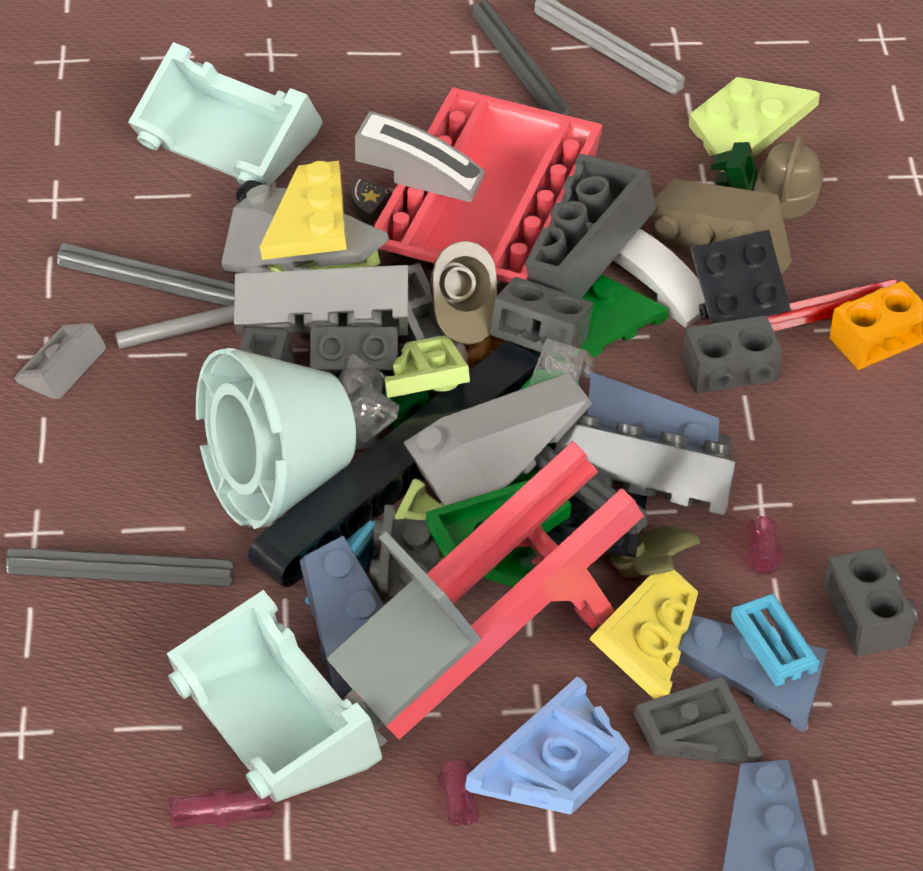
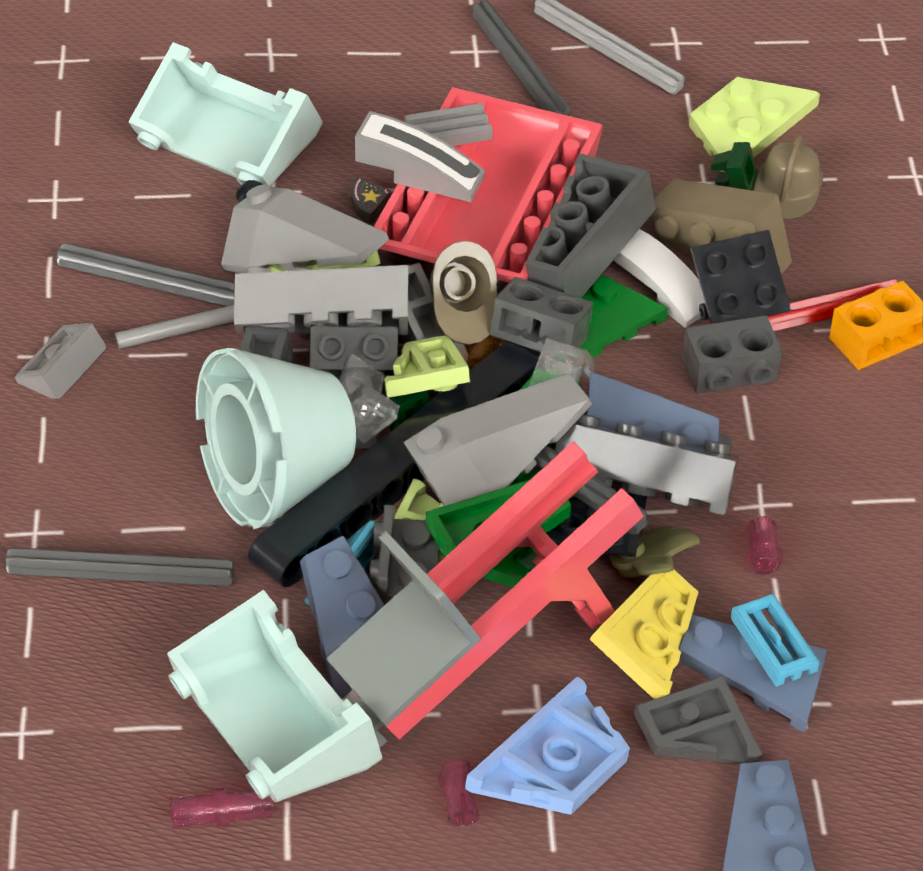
light yellow wing [260,161,347,260] -> none
dark grey brick [823,547,918,657] -> none
none -> light grey tile [404,103,493,146]

